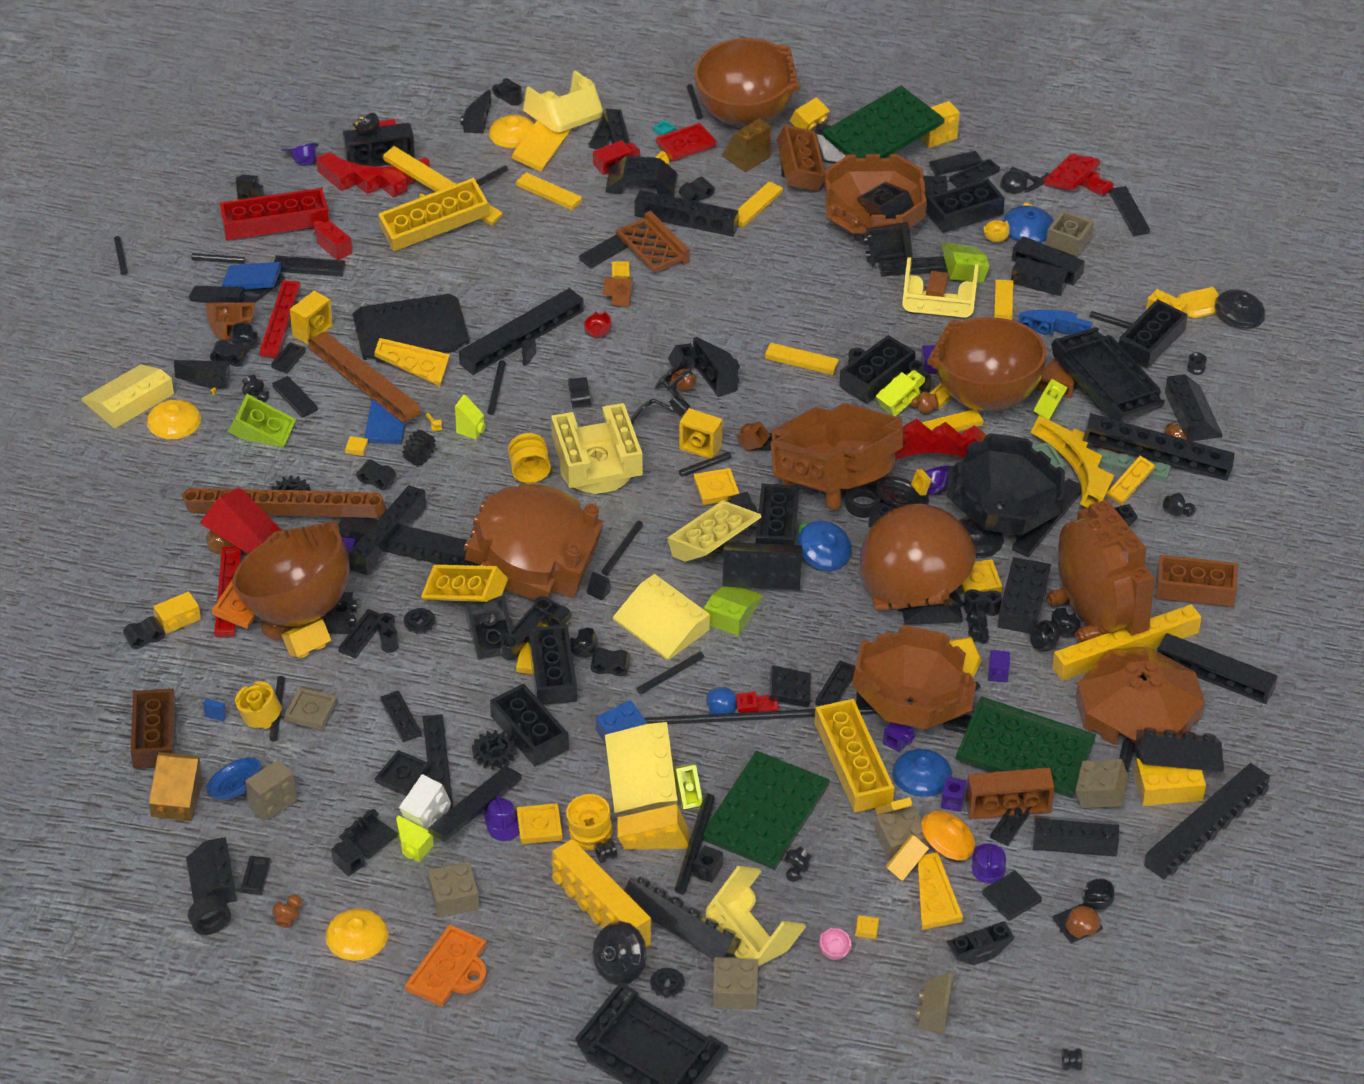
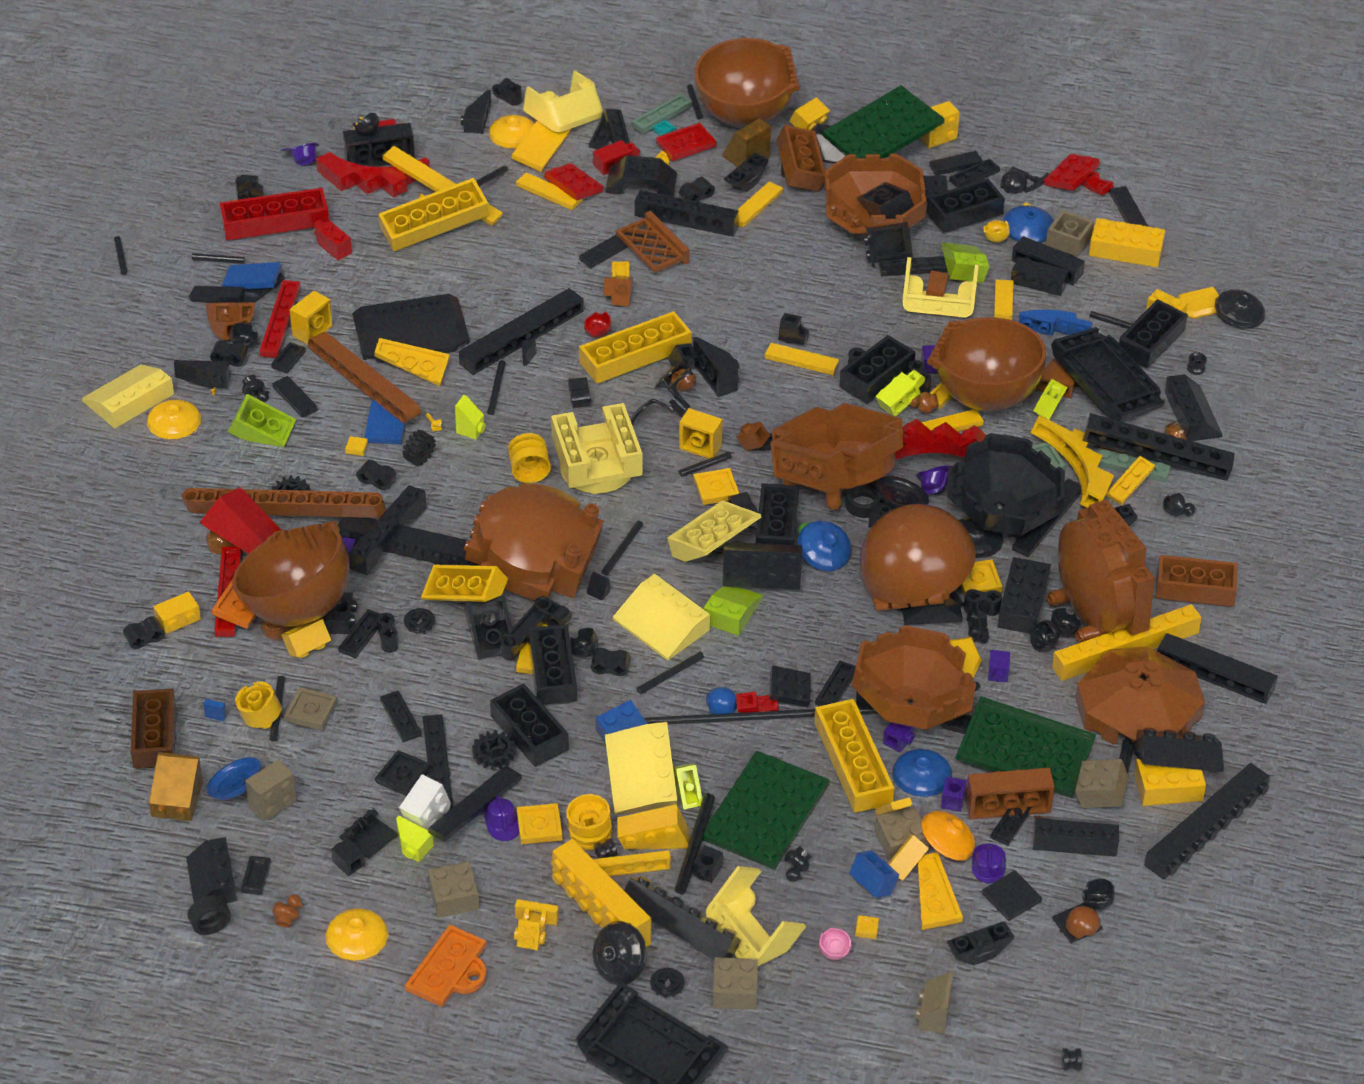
black tile [274,255,345,277] -> none
yellow tile [911,469,932,496] -> none
none -> yellow tile [514,899,559,950]
none -> red plate [544,163,603,201]
none -> yellow brick [579,311,692,384]
none -> yellow tile [593,850,670,876]
none -> sand green plate [632,93,692,134]
none -> black slope [724,152,769,192]
none -> black brick [778,313,809,345]
none -> blue brick [849,850,900,898]
none -> yellow brick [1089,218,1166,268]

